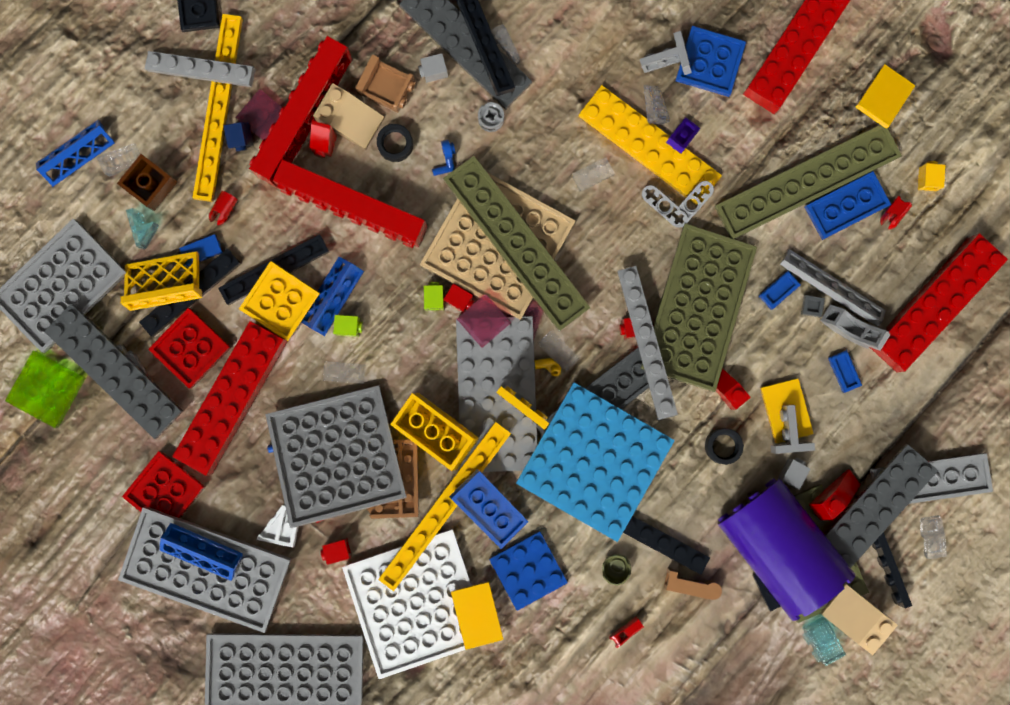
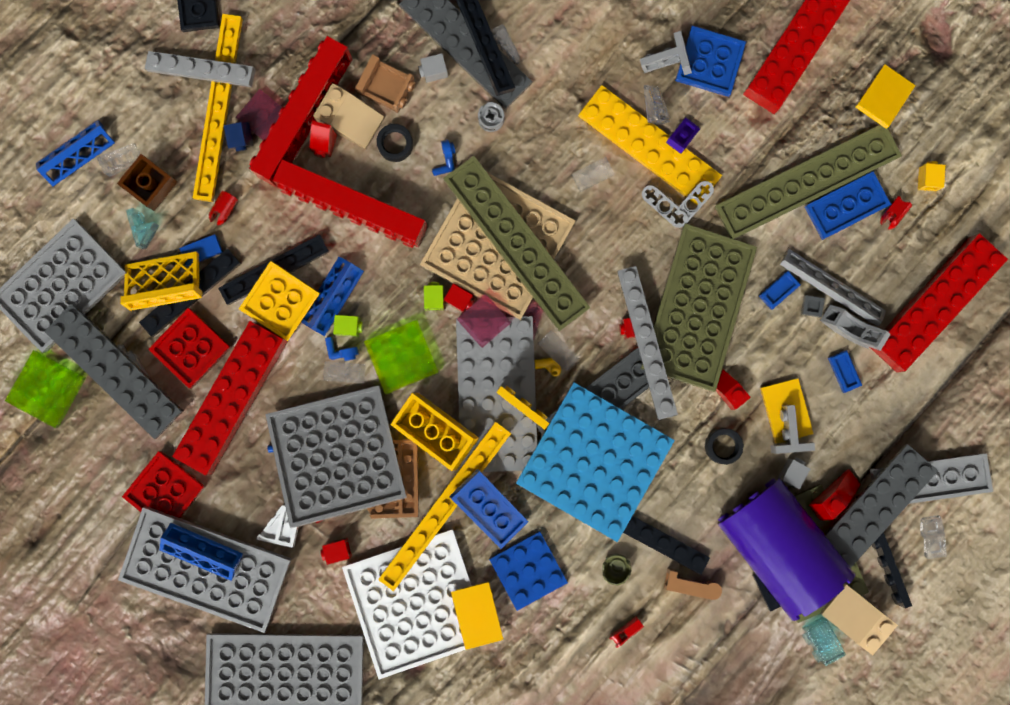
none -> blue plate [325,337,359,361]
none -> clear neon green plate [364,320,439,395]

